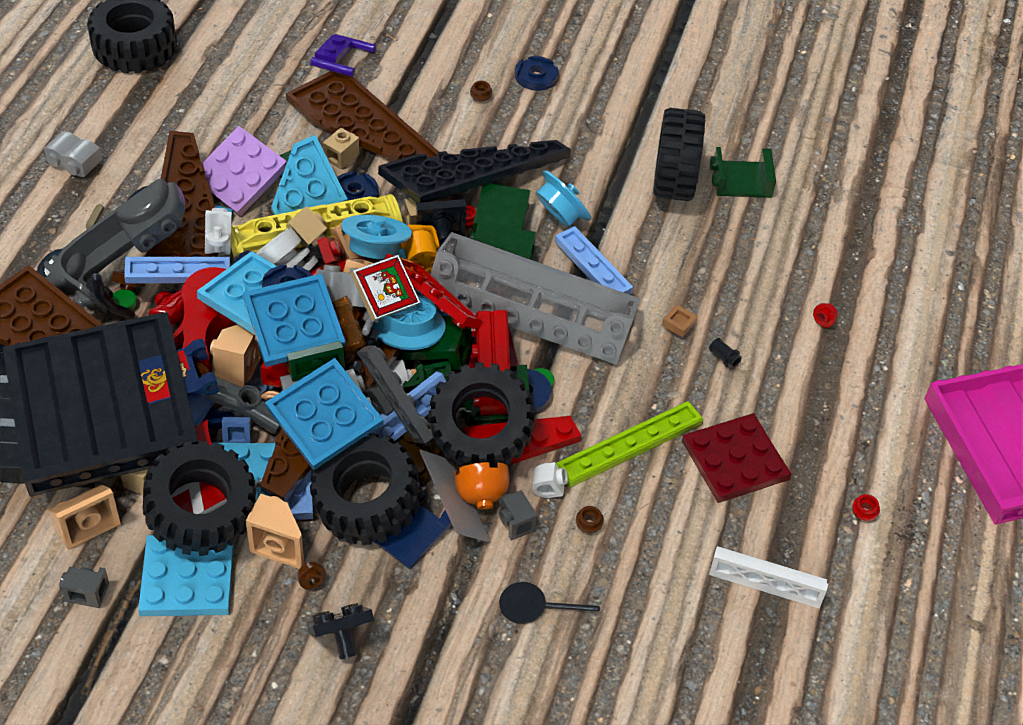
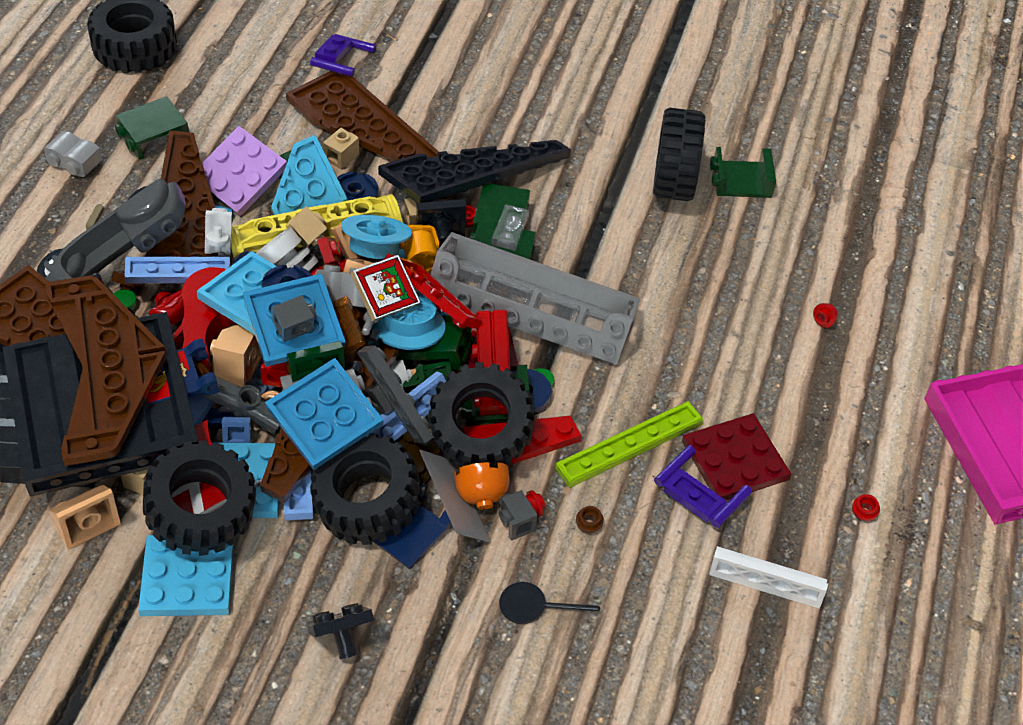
dark grey brick [59,567,110,608] -> none
light nougat slope [246,494,304,569] -> none
reddish brown plate [298,562,326,589] -> none
reddish brown plate [470,81,492,101] -> none
dark blue tile [515,56,558,91] -> none
white plate [532,462,568,498] -> none
medium azure wheel [535,170,591,227] -> none
light blue plate [555,226,633,295] -> none
medium nougat plate [662,304,698,337] -> none
black pin [709,338,742,368] -> none
none -> reddish brown wing [45,276,167,466]
none -> dark green panel [115,96,189,160]
none -> dark grey brick [272,295,317,342]
none -> clear plate [491,204,529,251]
none -> red plate [525,490,545,518]
none -> dark purple plate [654,445,752,528]

